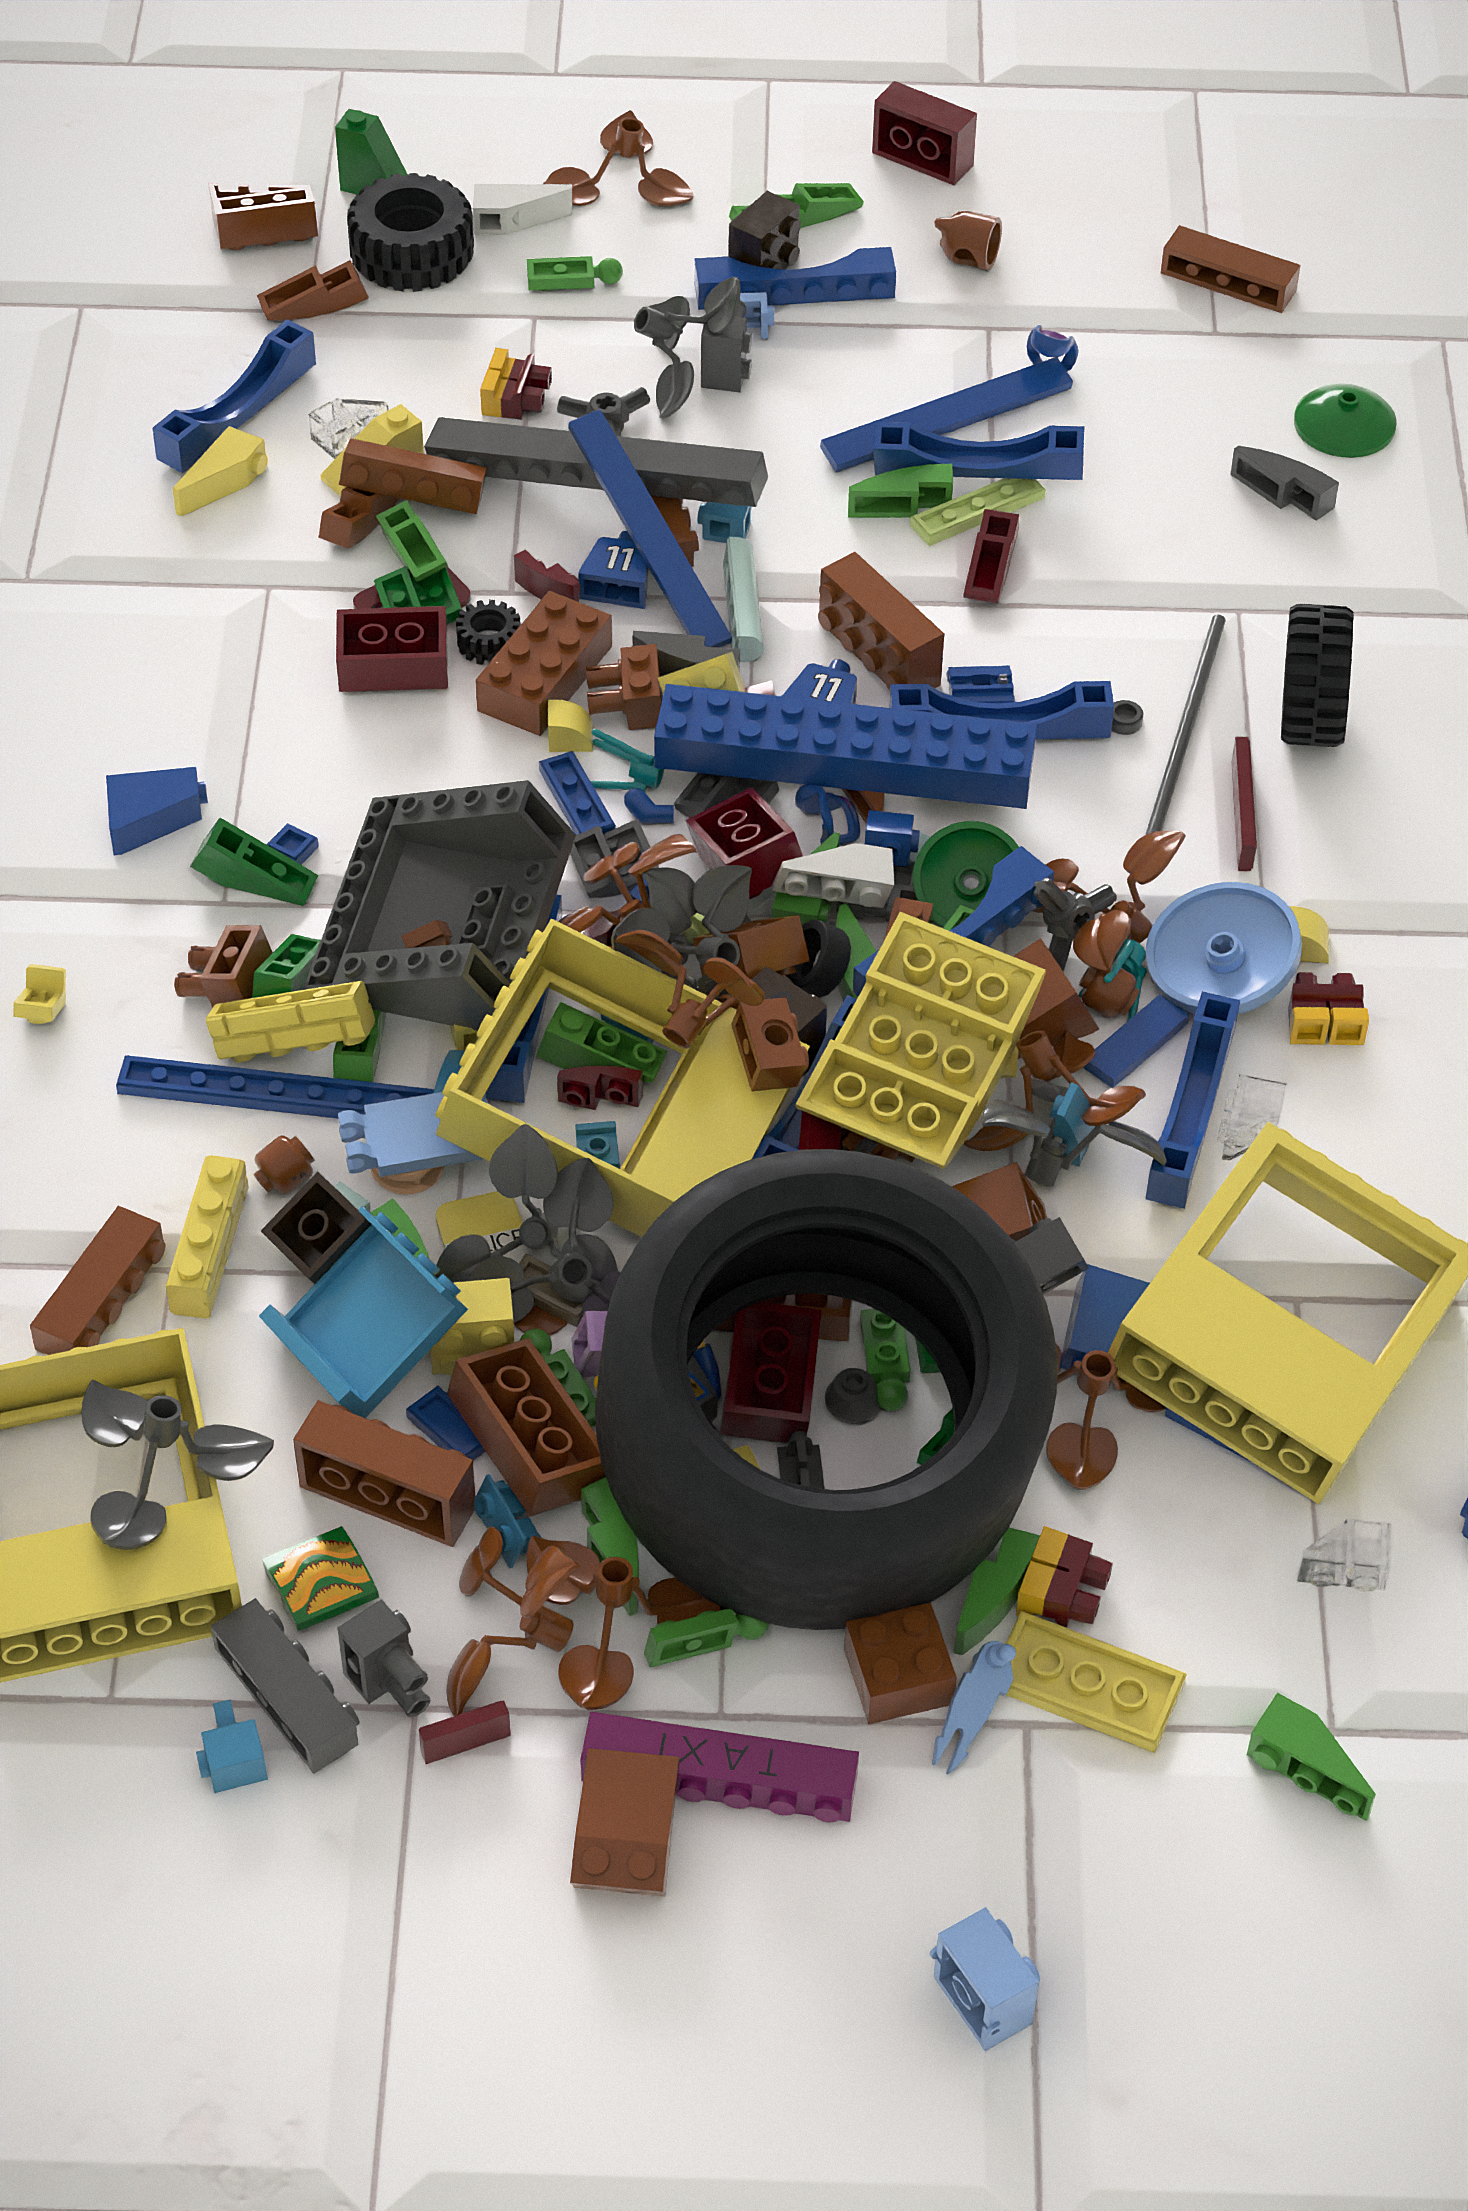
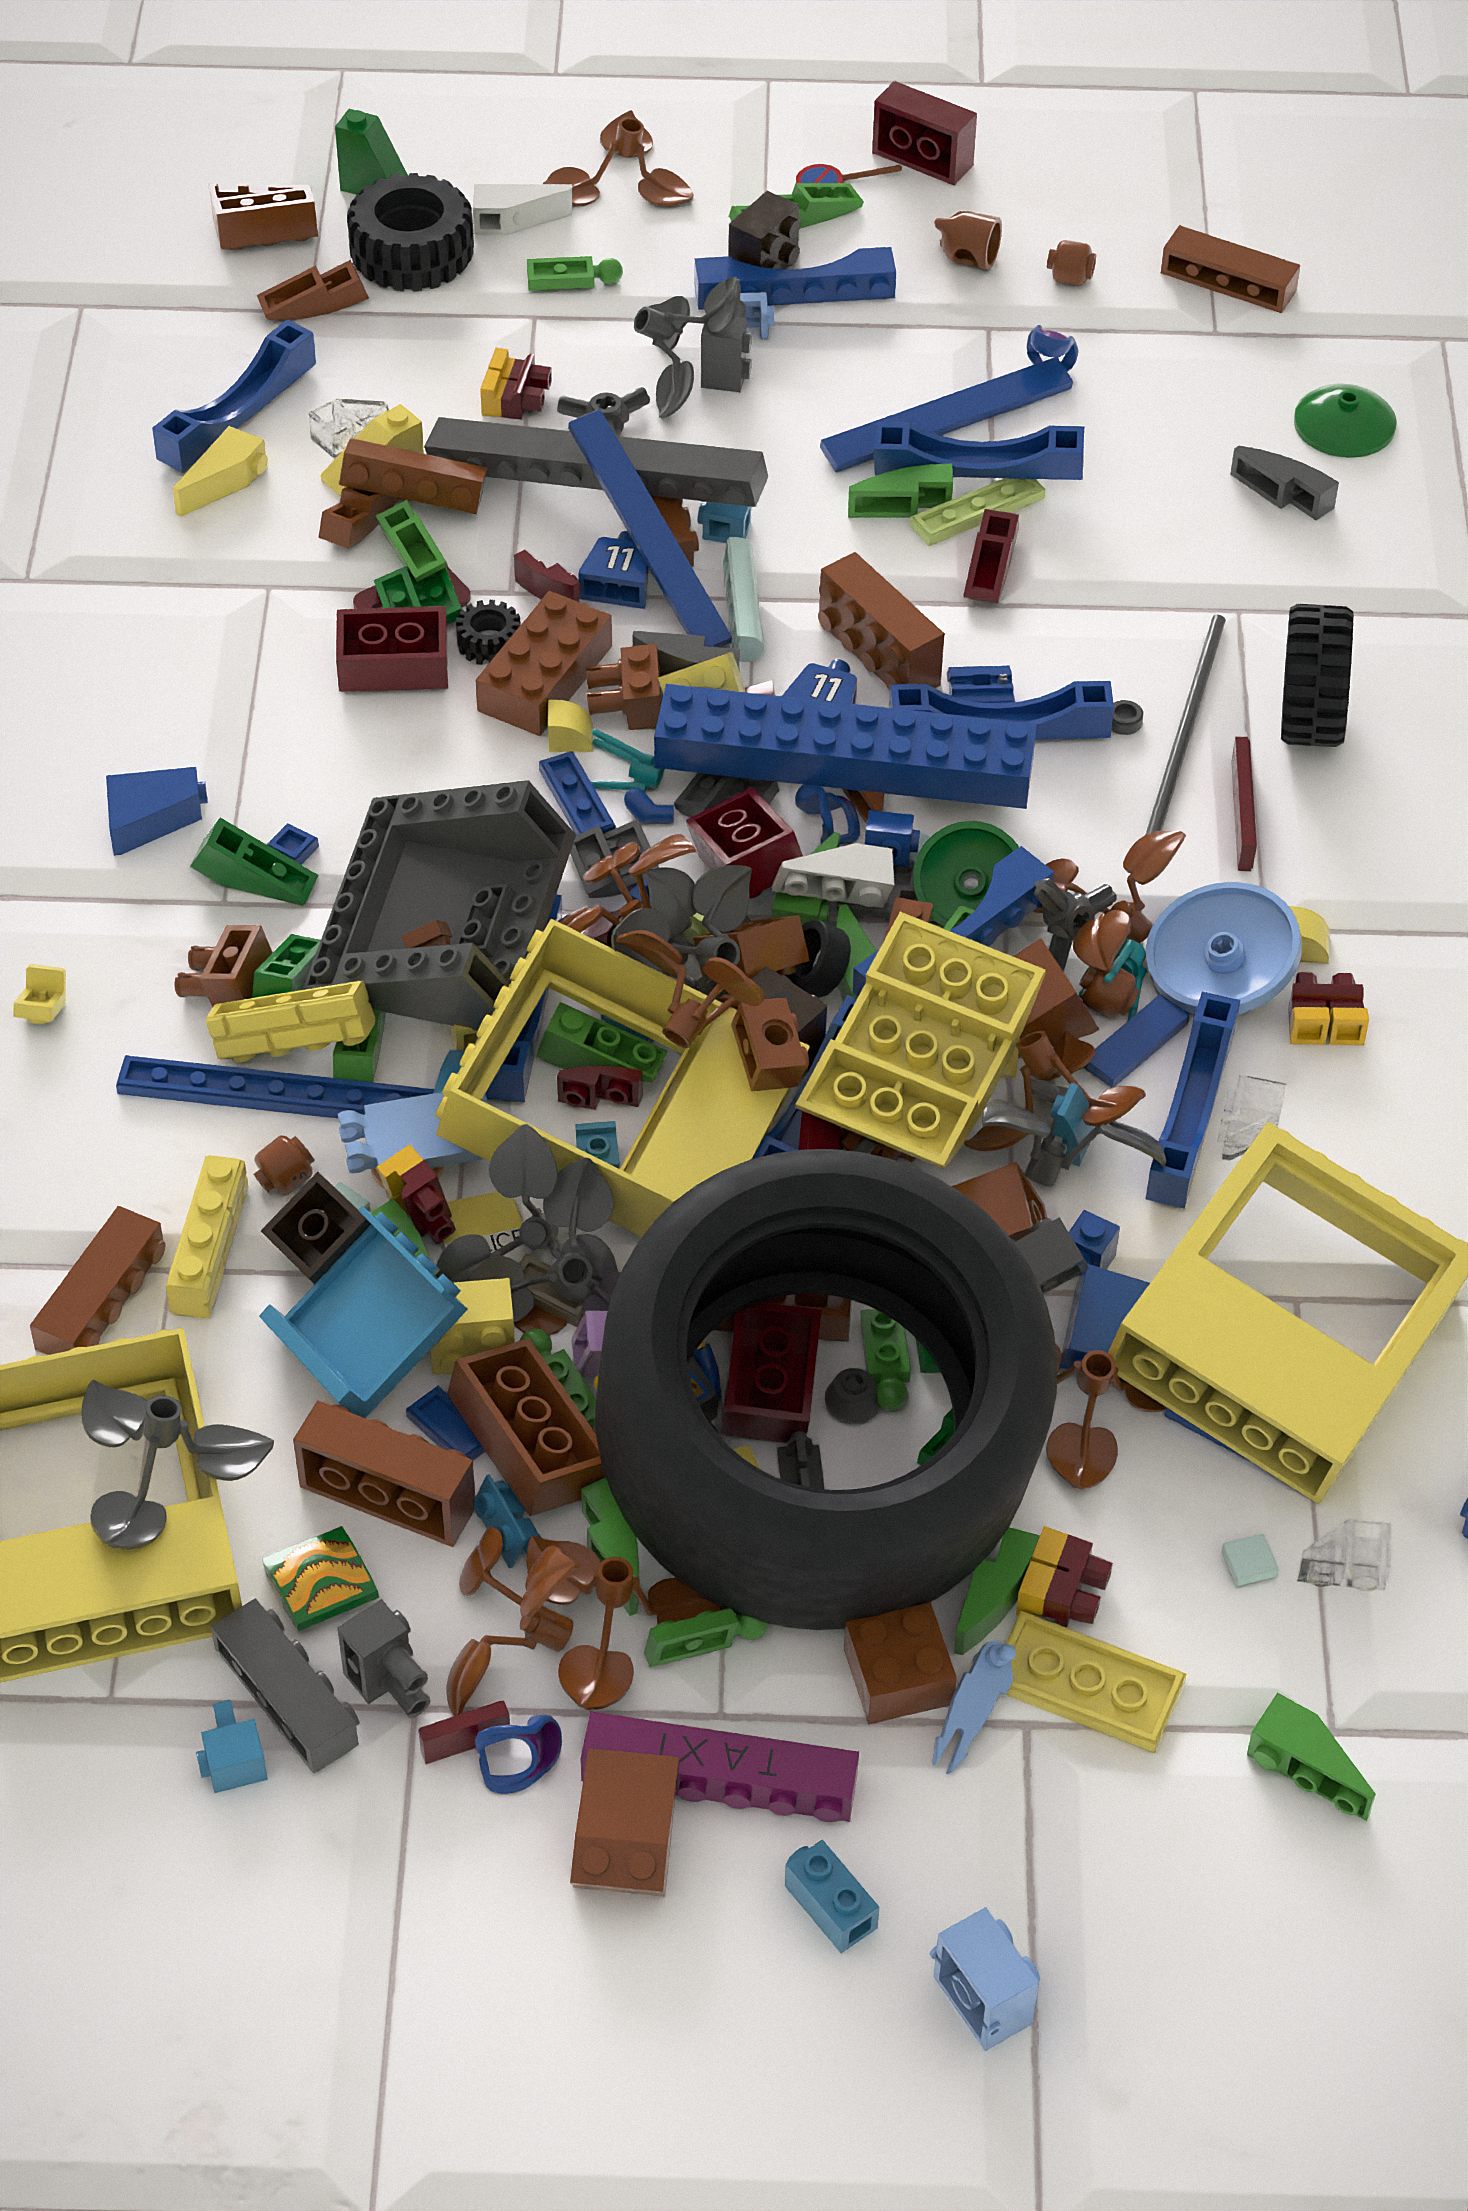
none -> dark red hips [376,1144,456,1244]
none -> blue piece [475,1714,562,1794]
none -> dark azure brick [785,1839,880,1953]
none -> piece [796,164,902,183]
none -> dark orange head [1046,240,1097,286]
none -> blue brick [1069,1210,1120,1276]
none -> light aqua tile [1221,1533,1279,1587]

